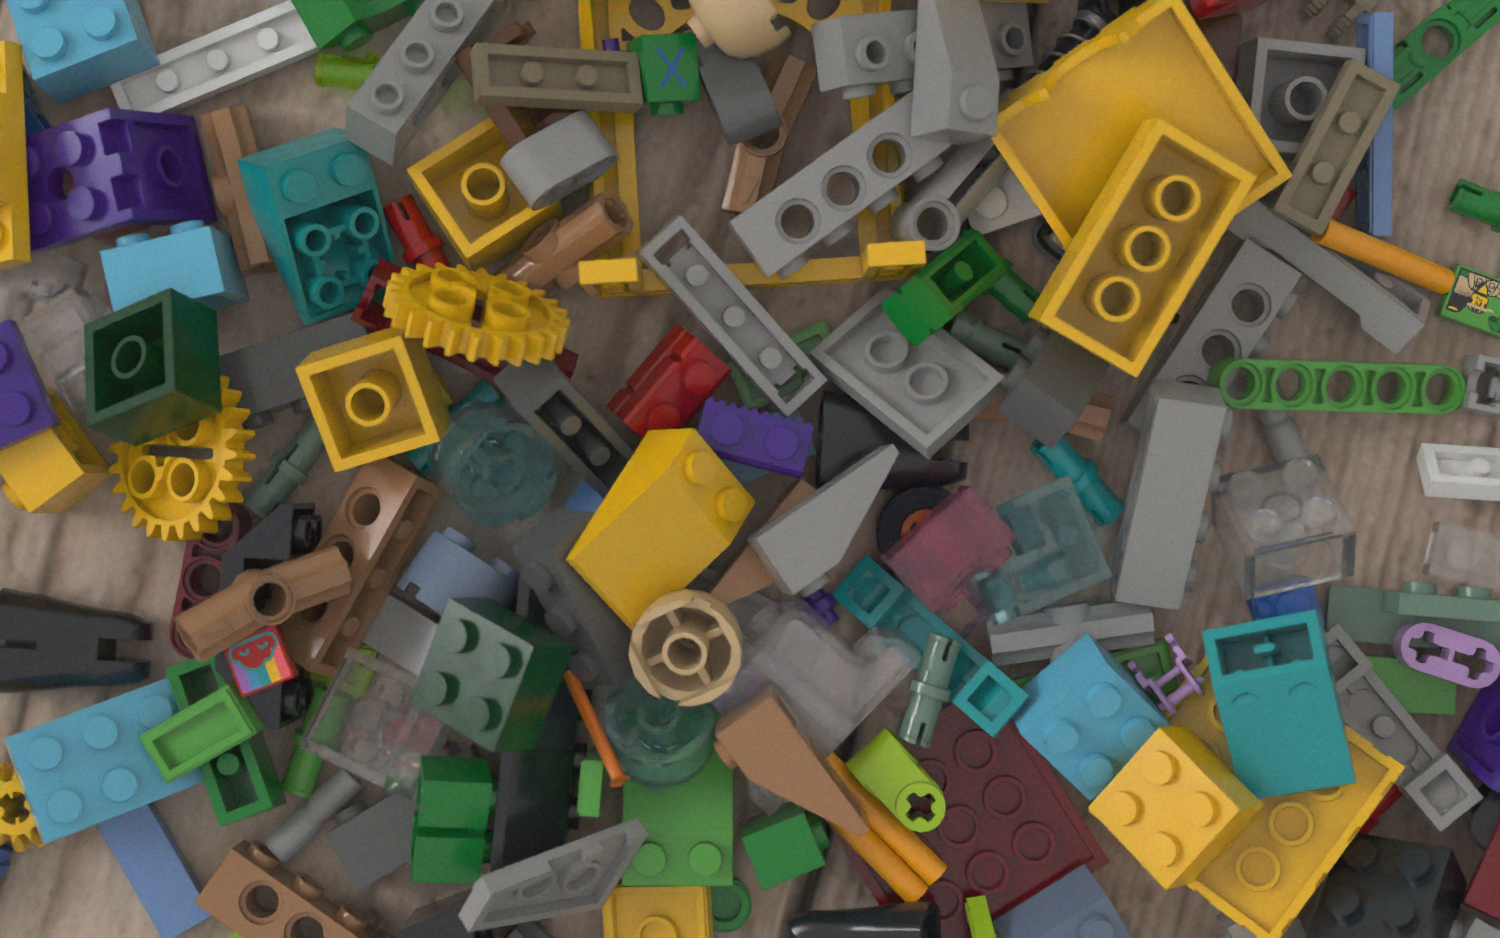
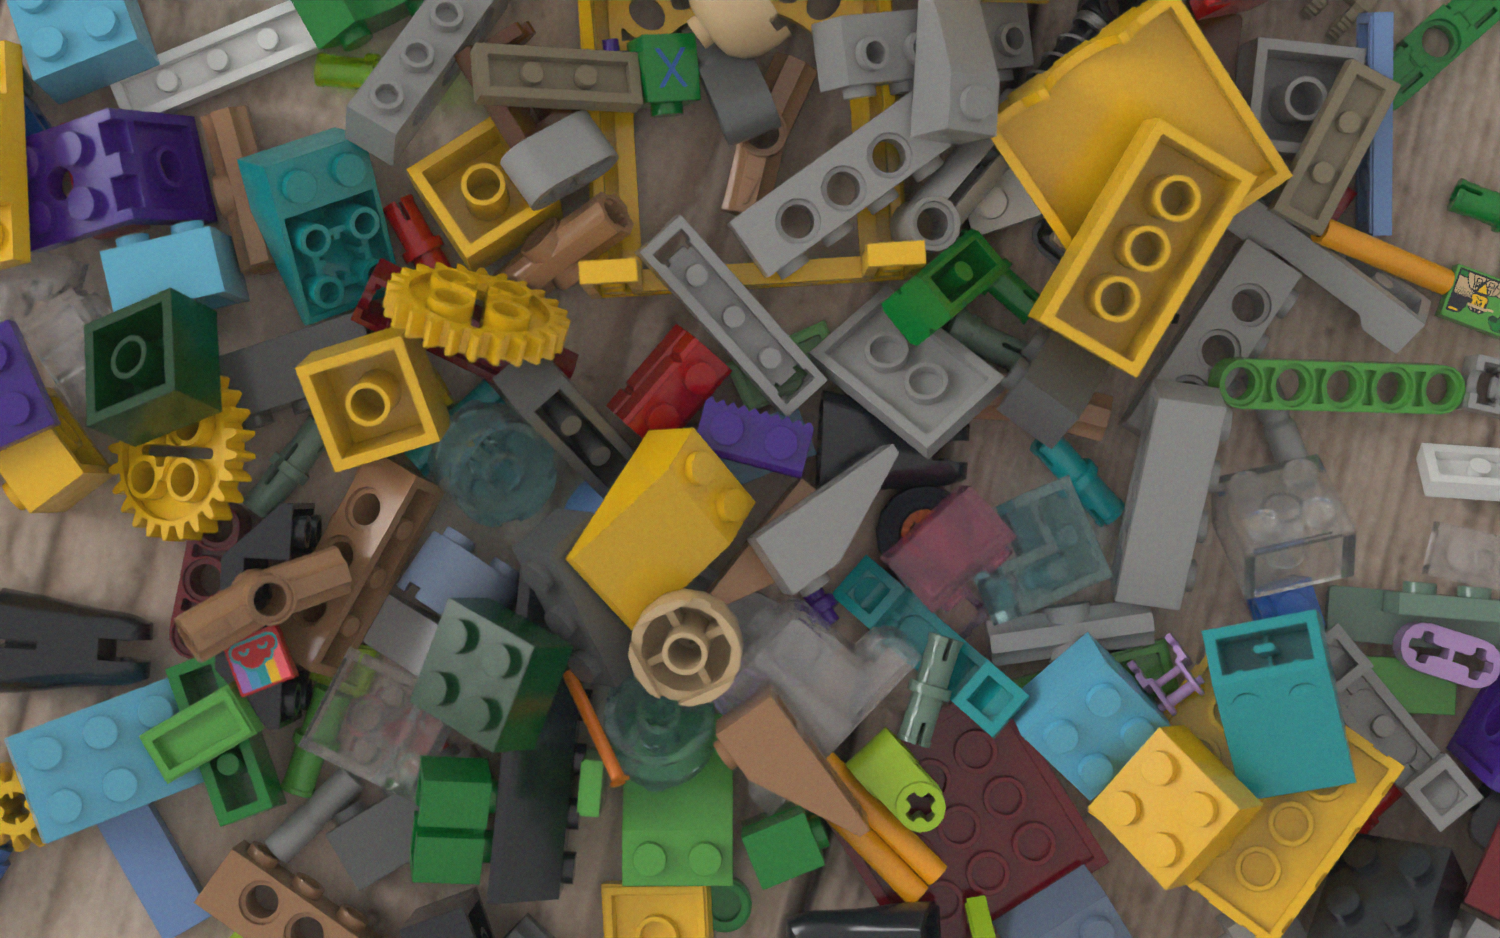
light grey wing [458,817,649,932] -> none

